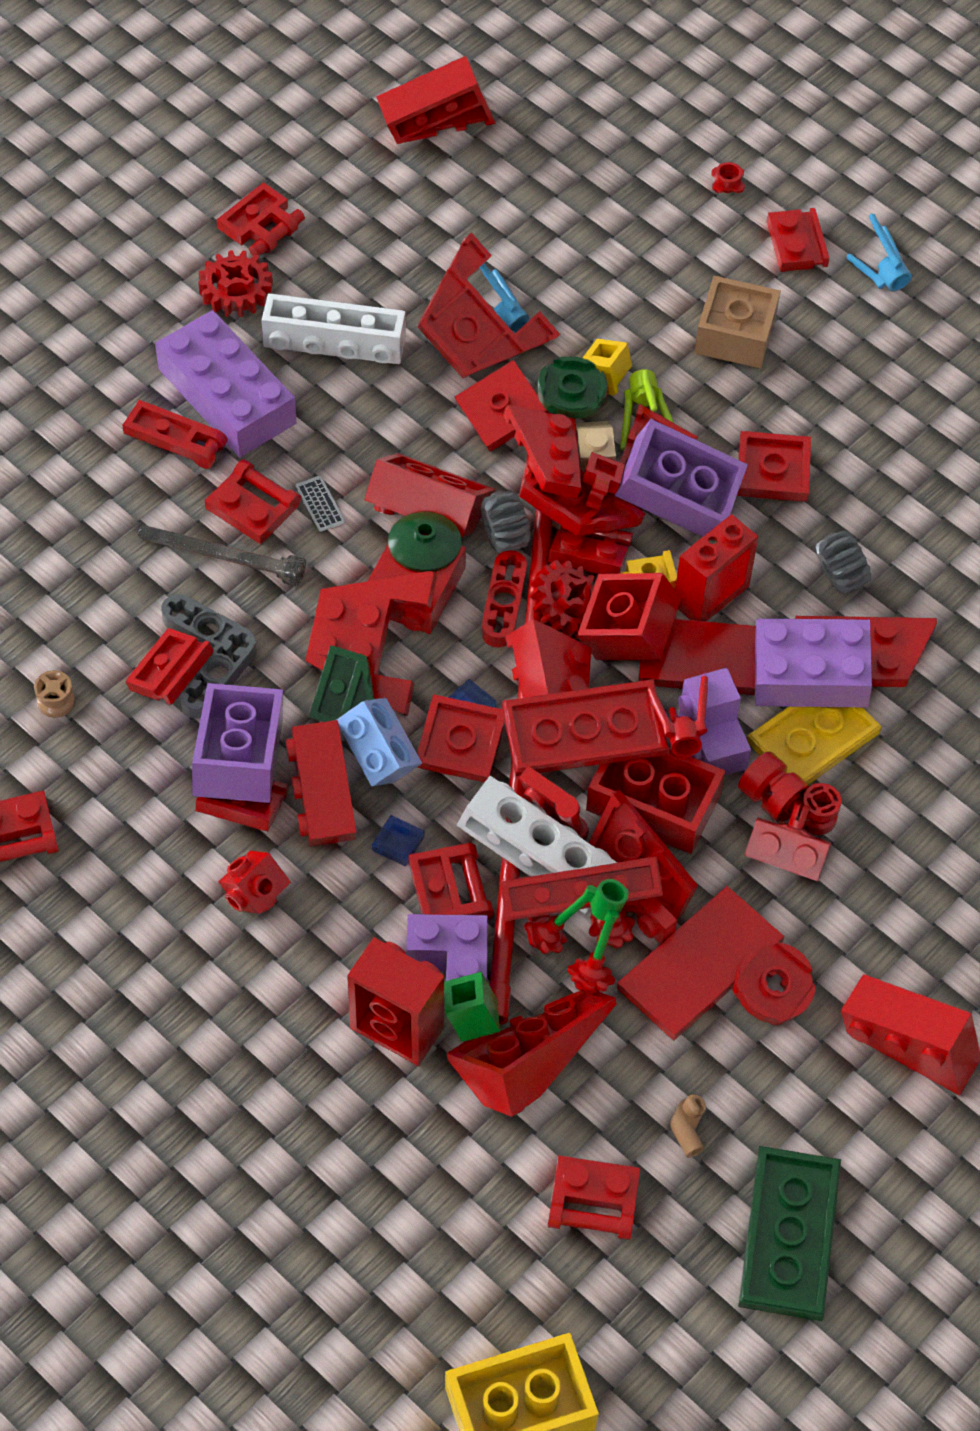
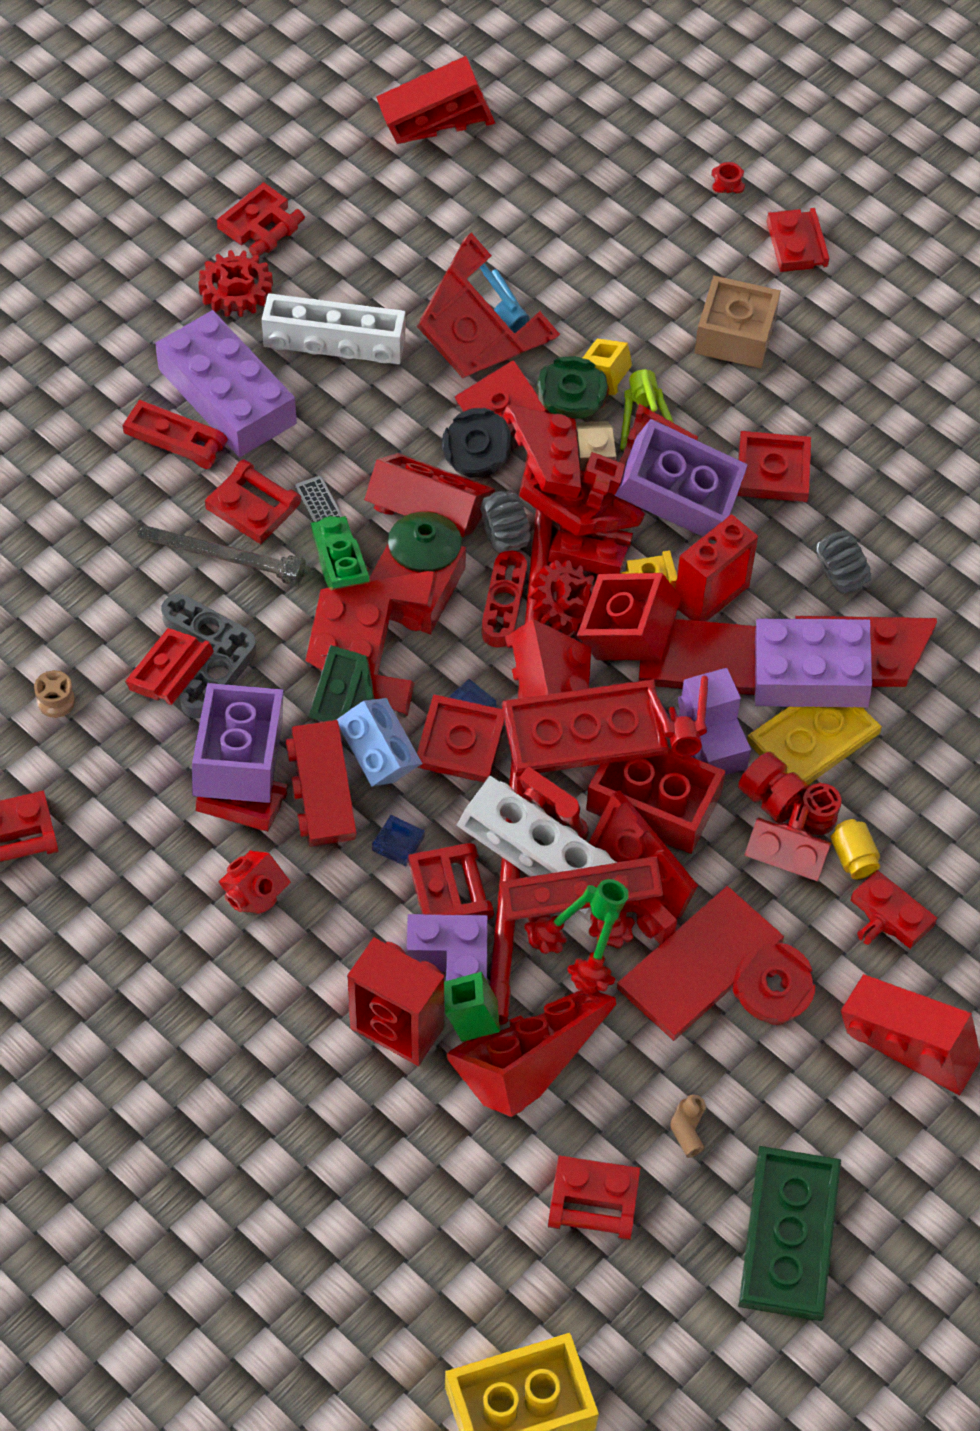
dark azure plant [847,213,912,291] -> none
none -> green slope [310,516,370,590]
none -> black tile [442,408,513,478]
none -> yellow brick [830,819,880,880]
none -> red plate [850,870,938,949]

